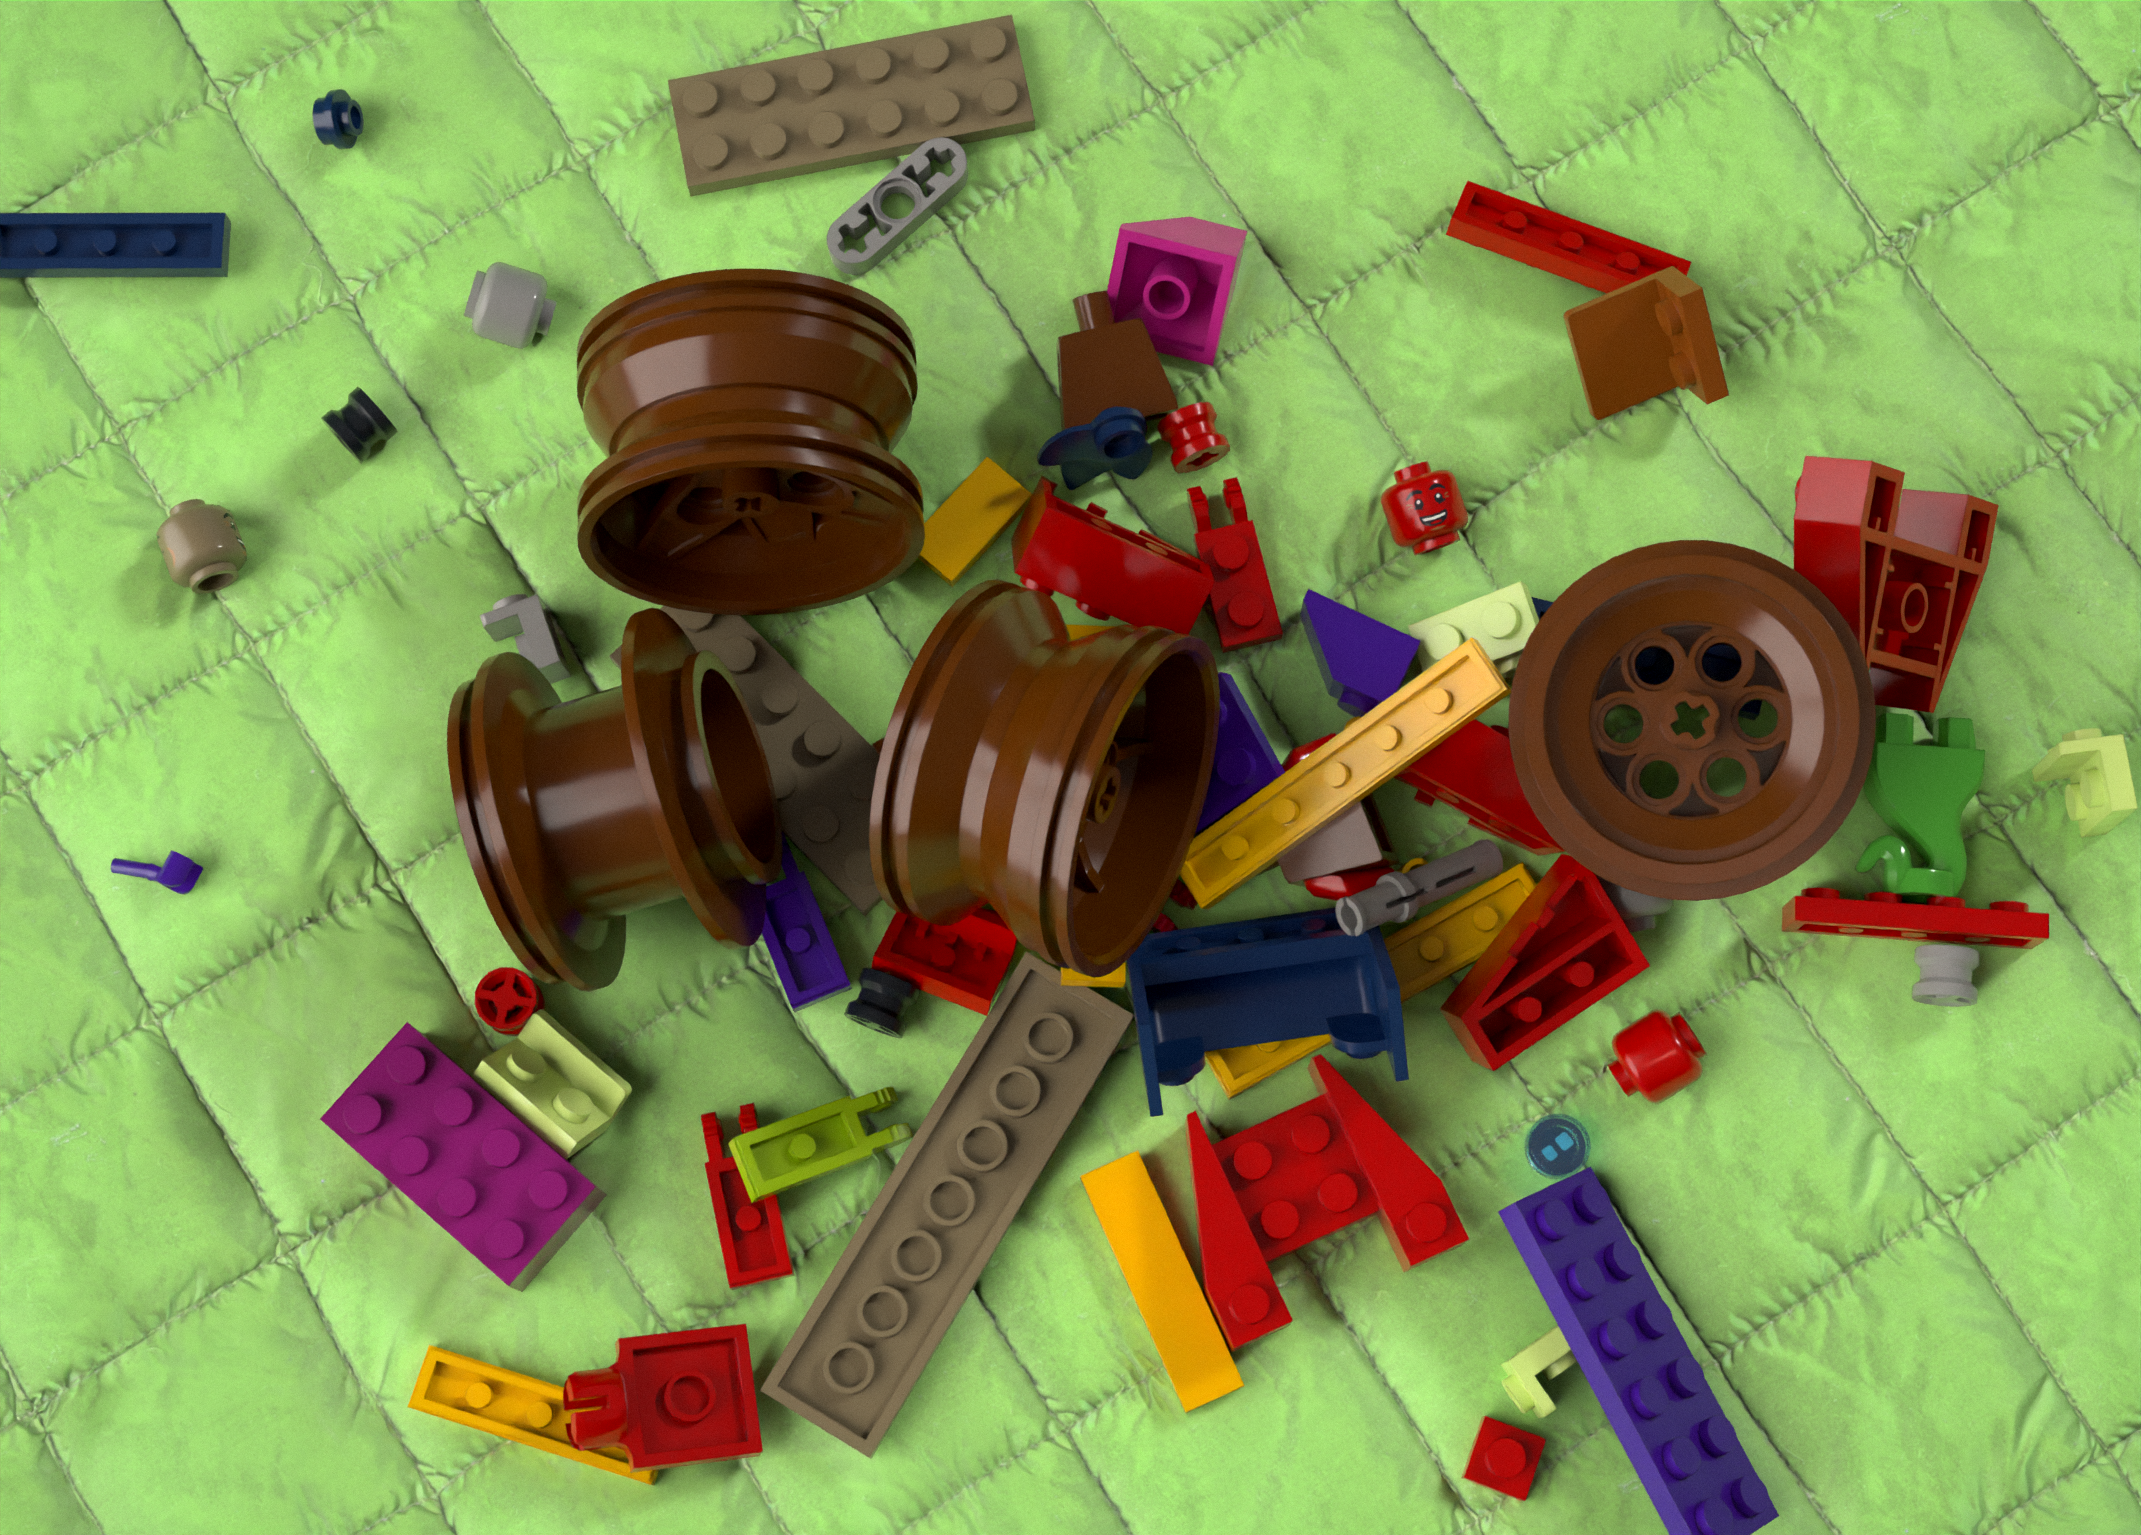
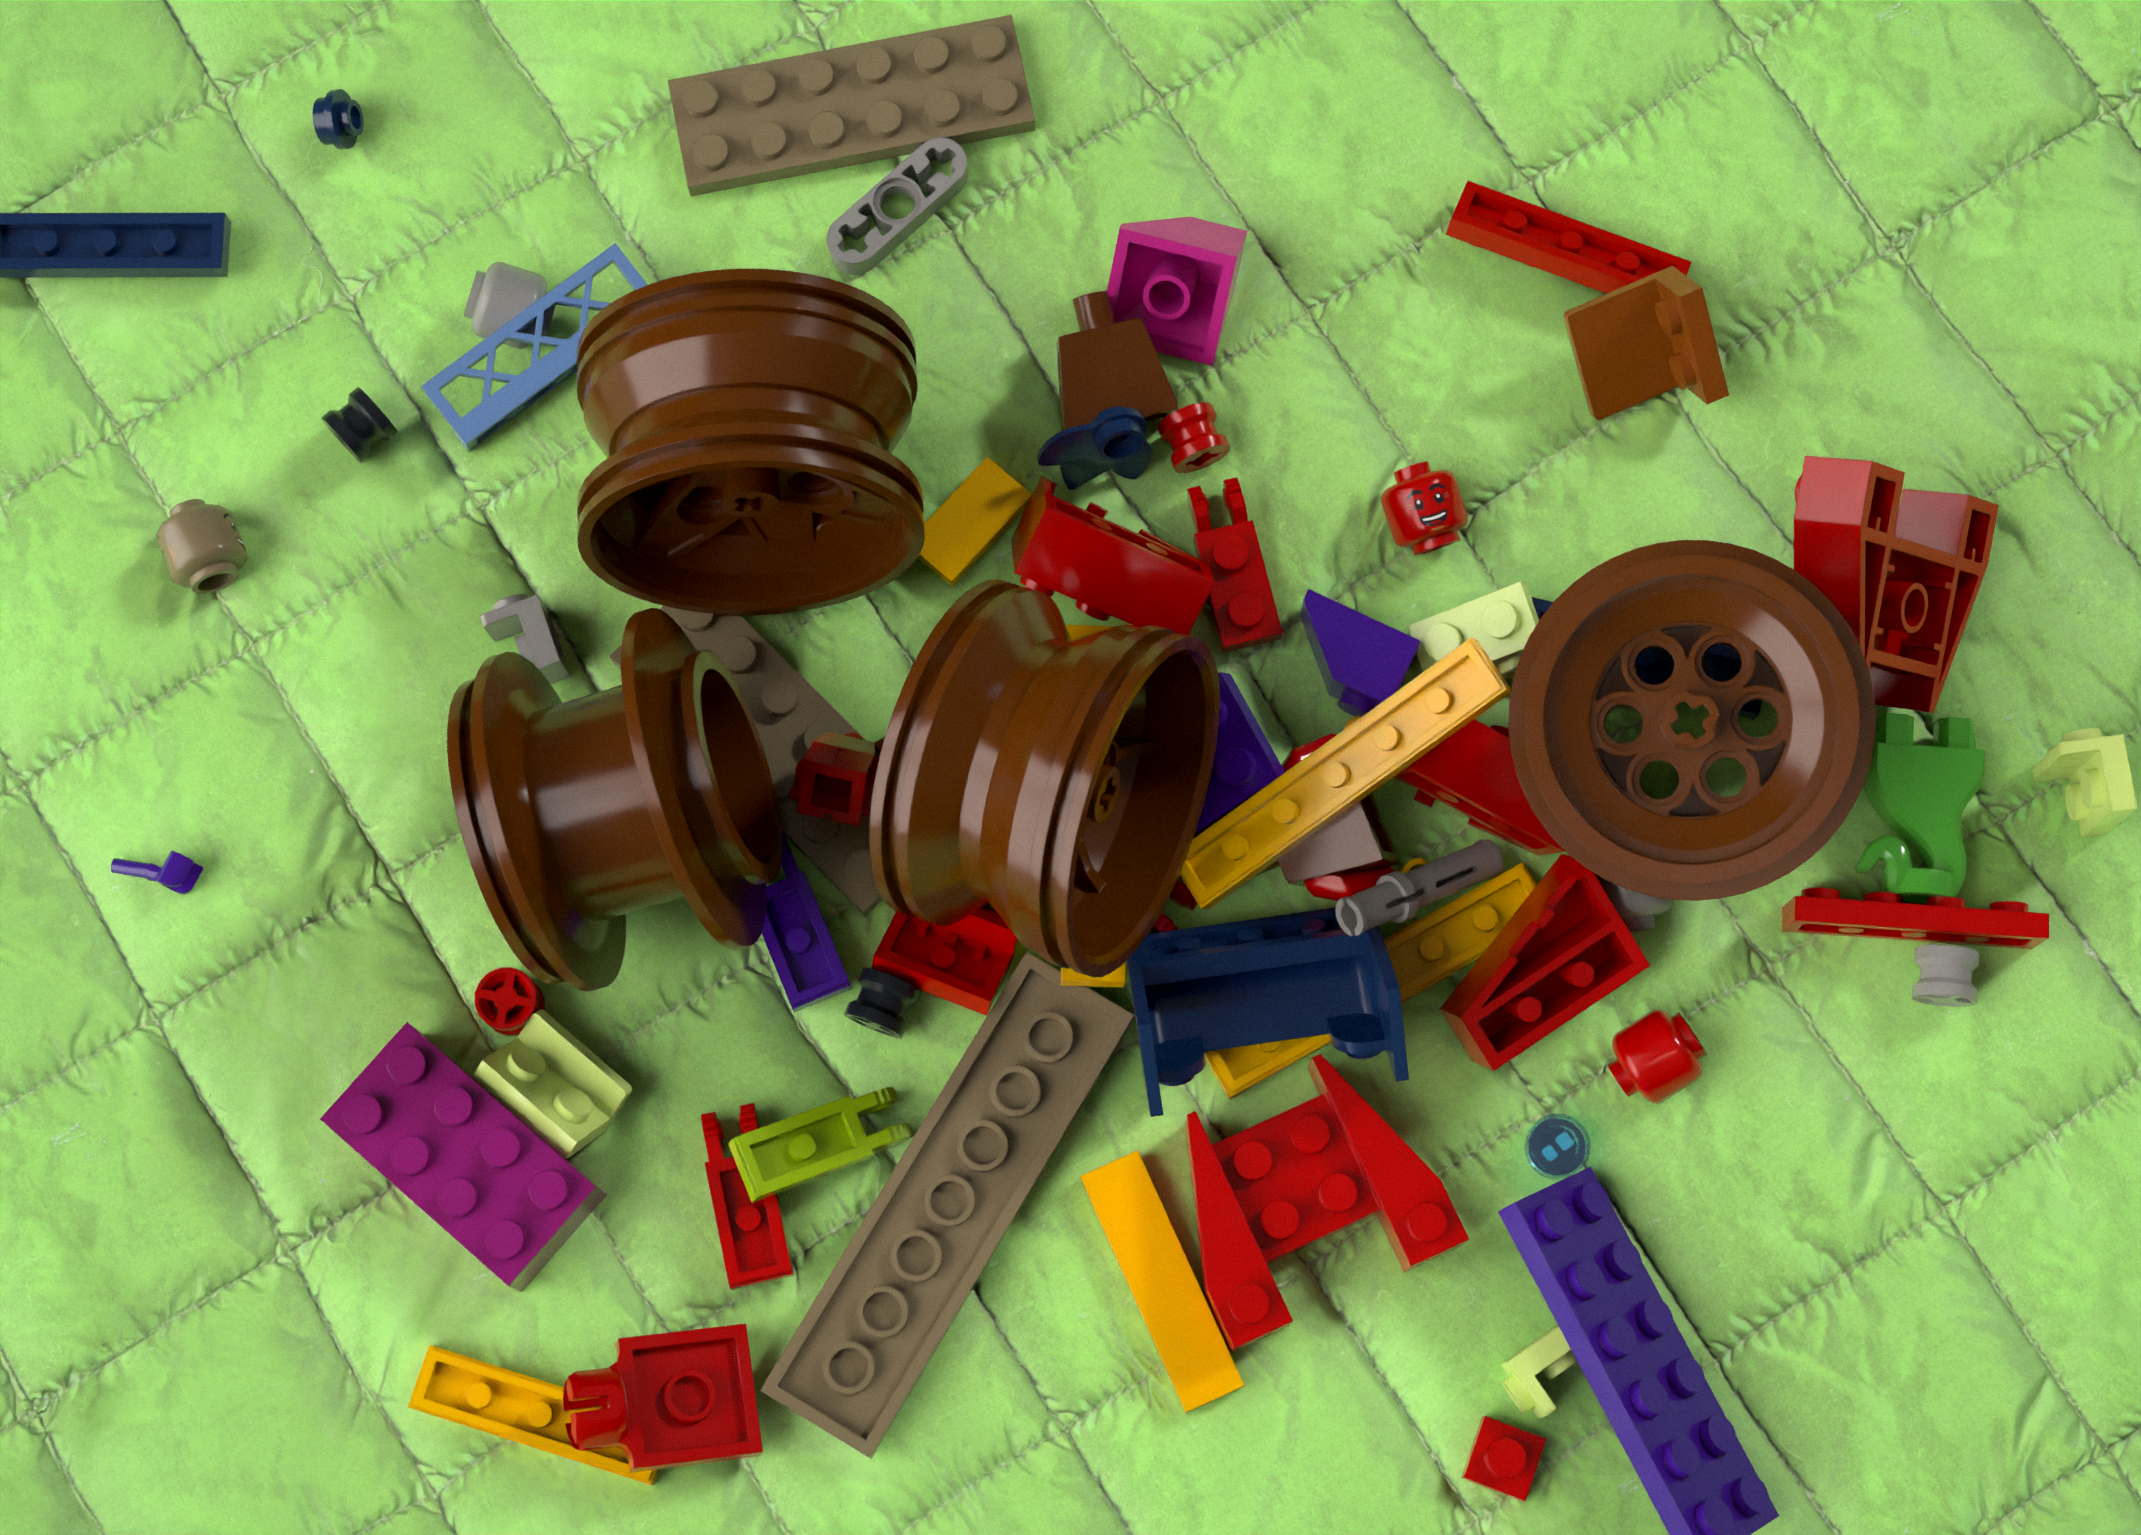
none -> medium blue fence [421,243,648,452]
none -> red piece [789,732,879,826]

